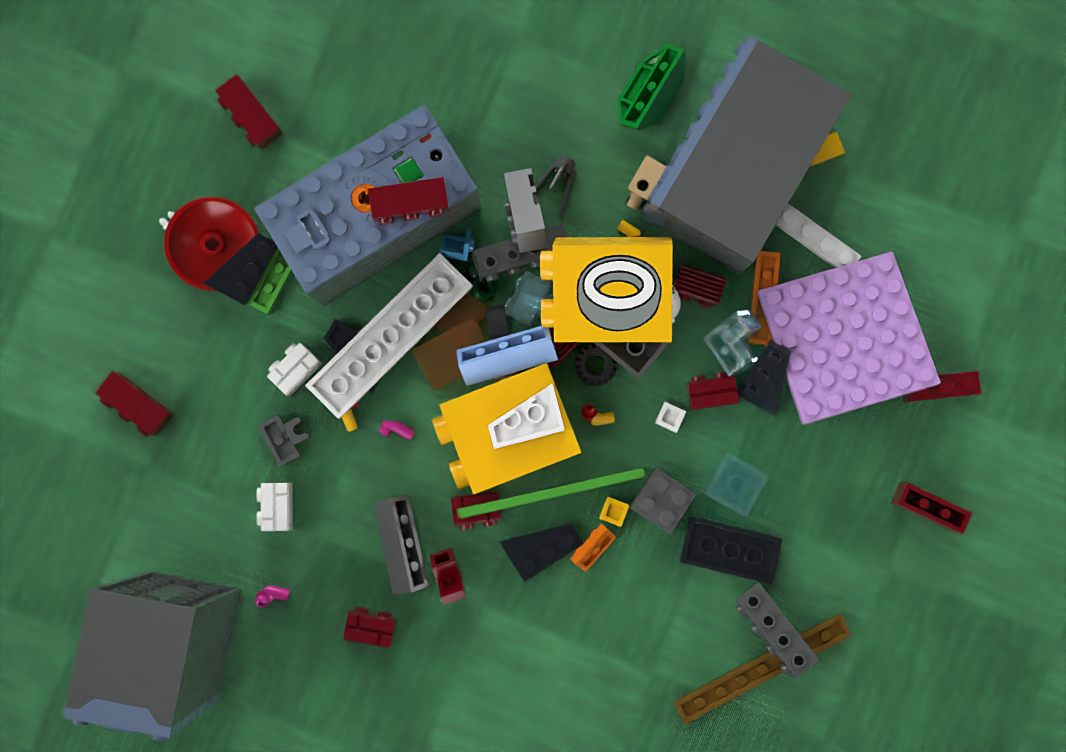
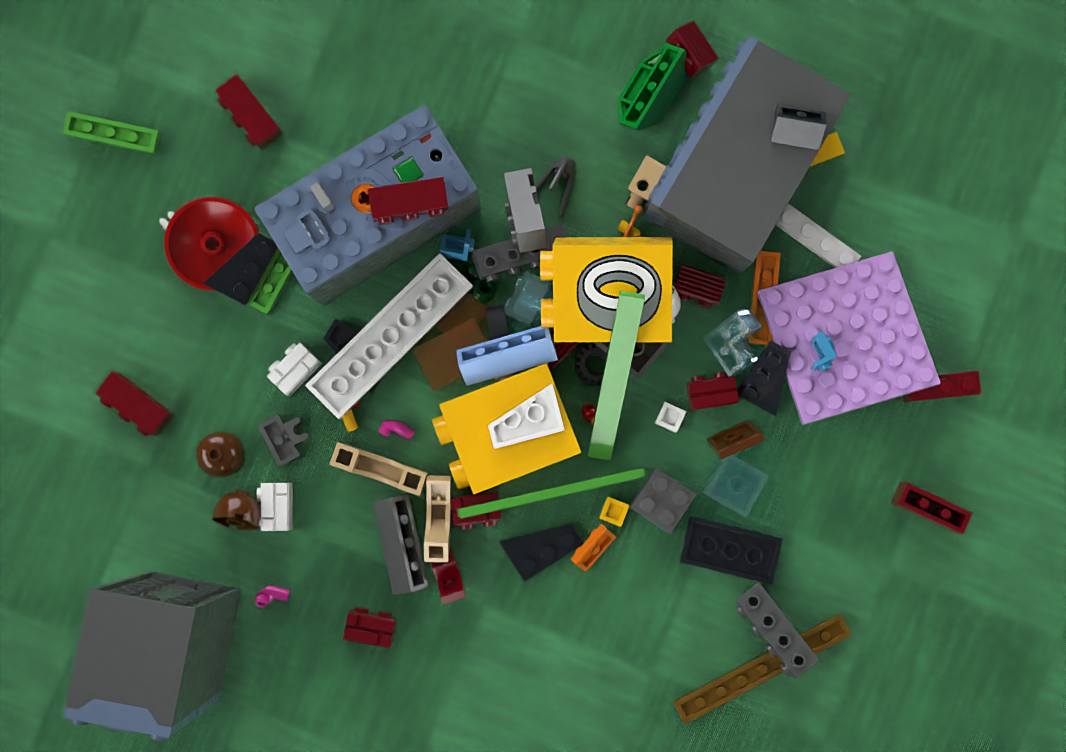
none -> bright green plate [62,111,160,155]
none -> reddish brown cylinder [196,431,245,478]
none -> reddish brown cylinder [212,490,261,531]
none -> light grey tile [310,183,335,213]
none -> tan arch [329,442,429,496]
none -> tan arch [424,475,452,562]
none -> tile [587,291,645,460]
none -> orange hinge [623,205,643,237]
none -> dark red brick [666,20,719,78]
none -> reddish brown tile [706,420,765,460]
none -> panel [771,104,827,150]
none -> dark azure bracket [810,331,837,372]

